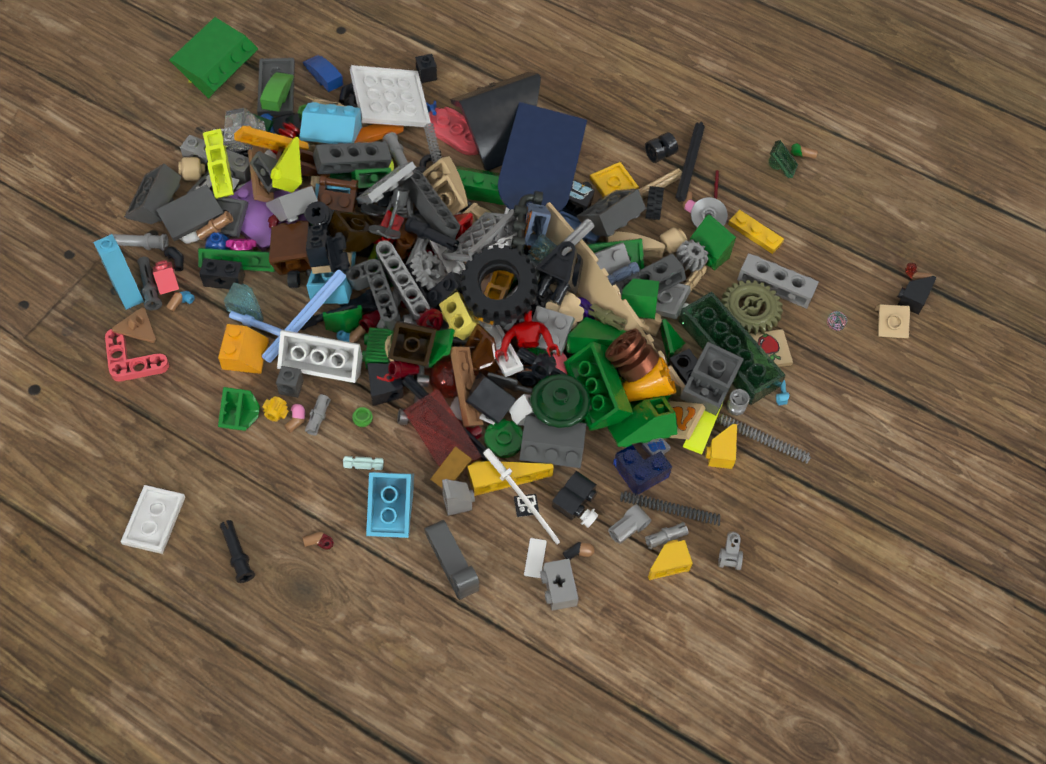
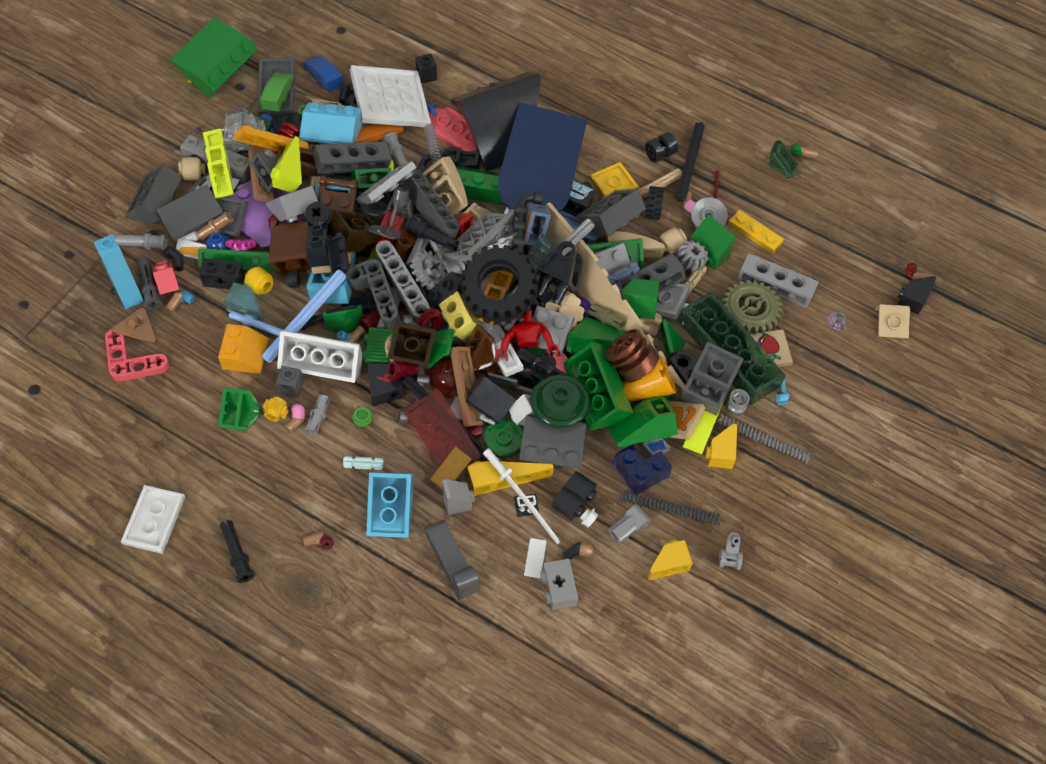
light grey pin [645,522,689,549] -> none
none -> sticker [176,239,207,259]
none -> yellow head [244,267,273,295]
none -> black slope [442,147,481,169]

